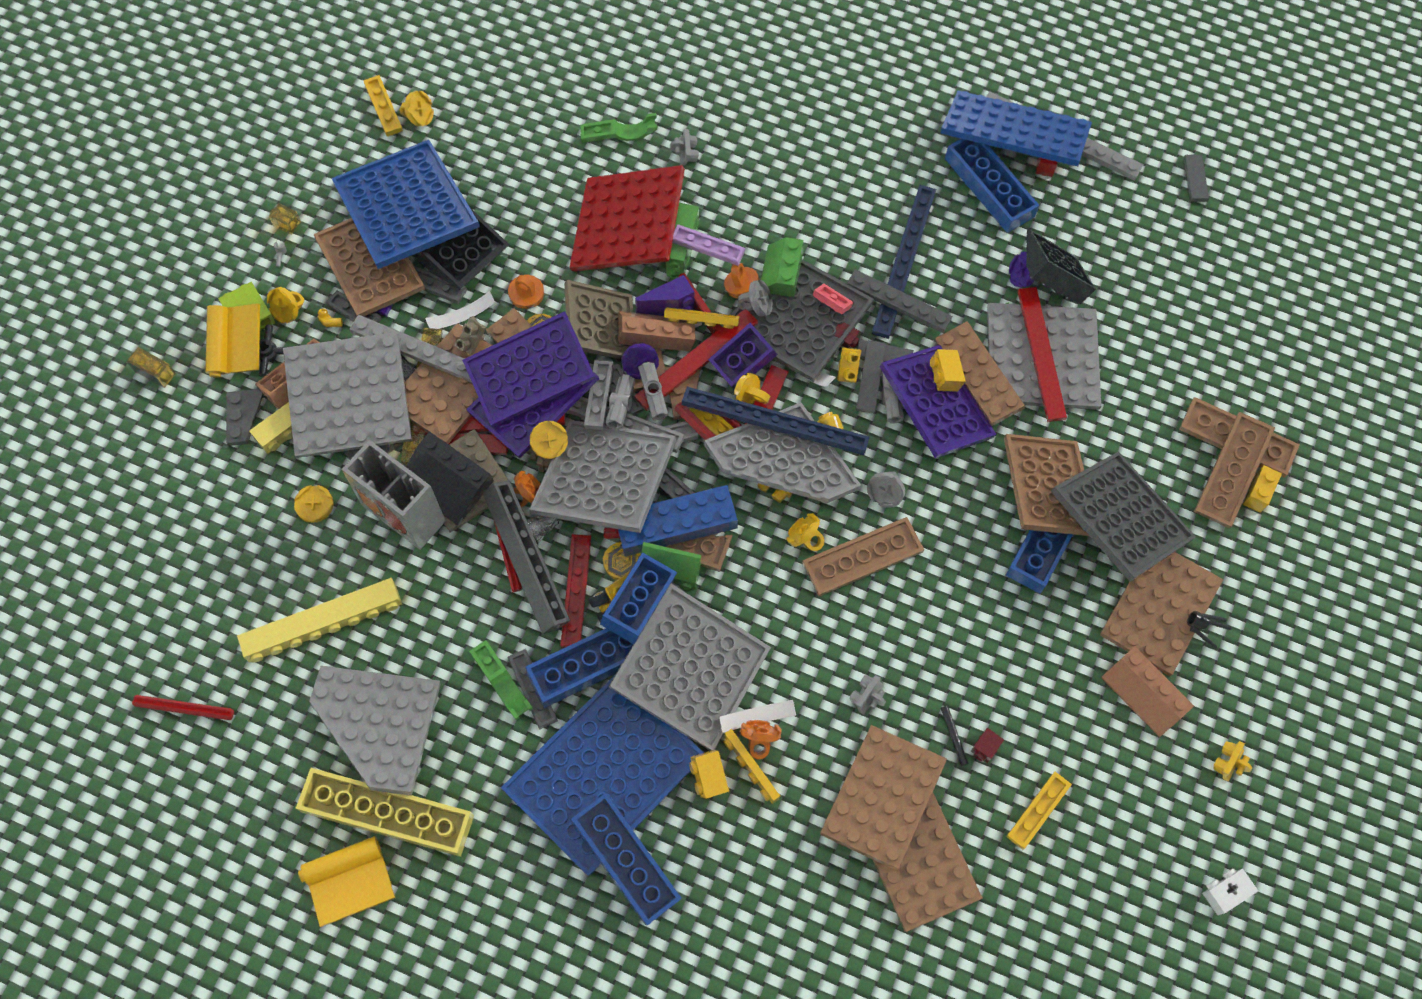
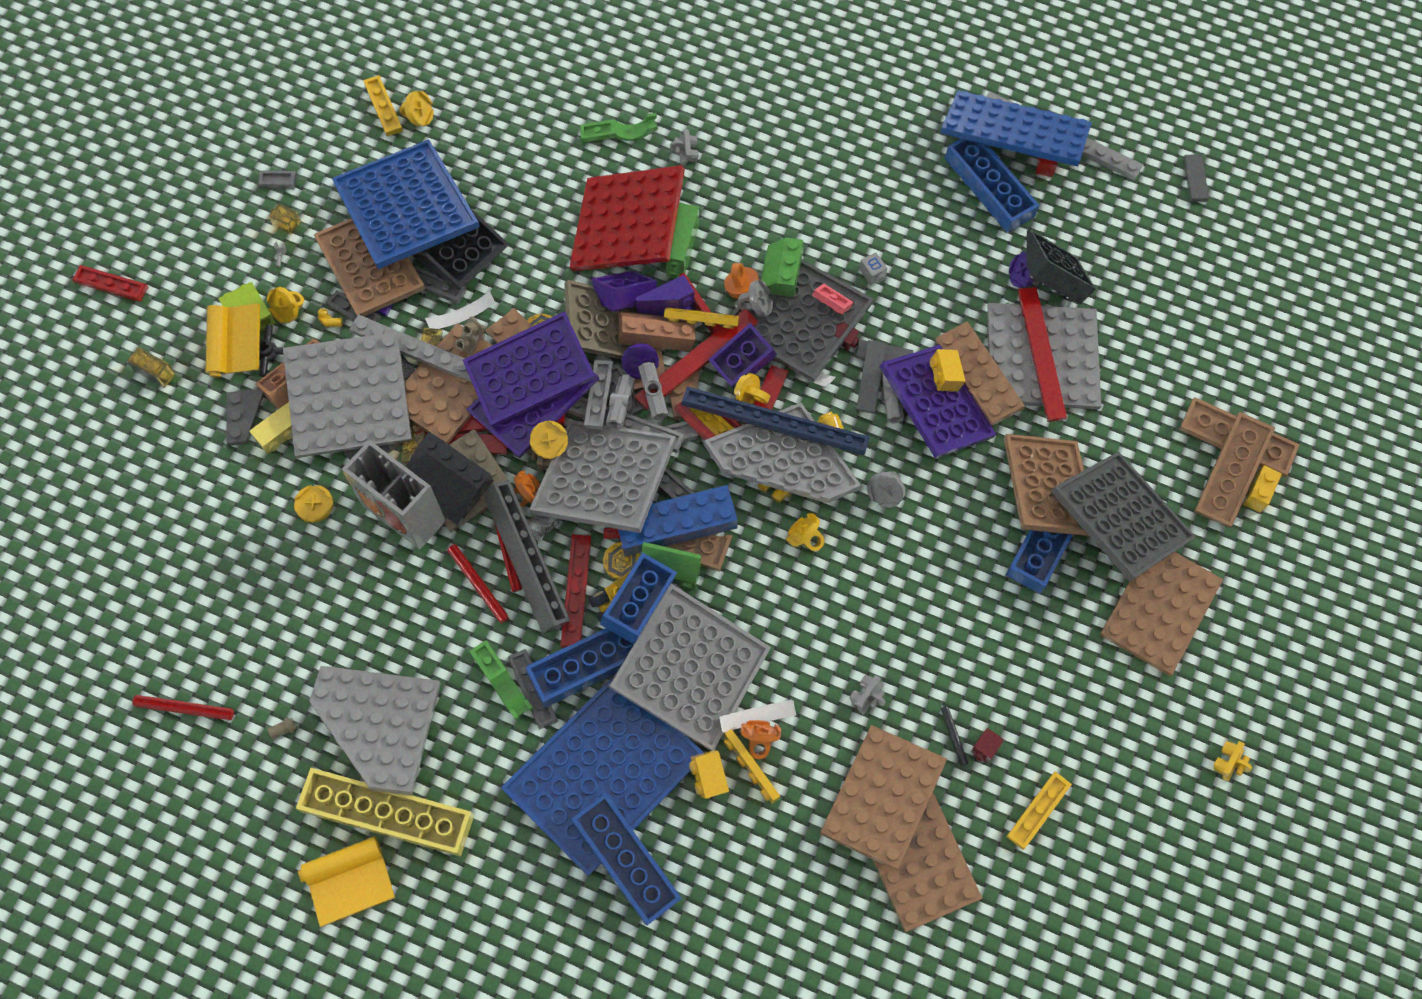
light yellow brick [237,578,403,663] -> none
orange tile [508,275,544,309] -> none
lavender tile [672,224,745,266] -> none
medium nougat plate [802,517,924,597] -> none
yellow hips [837,347,861,383] -> none
dark grey plate [847,269,953,334] -> none
dark blue plate [872,185,936,339] -> none
nougat slope [1101,646,1194,737] -> none
black plant [1187,611,1232,649] -> none
white brick [1202,868,1258,915] -> none
none -> red tile [72,265,148,302]
none -> flat silver tile [258,171,297,189]
none -> dark tan pin [268,718,296,740]
none -> red axle [447,544,509,624]
none -> dark purple slope [591,270,657,312]
none -> light grey brick [859,252,888,285]

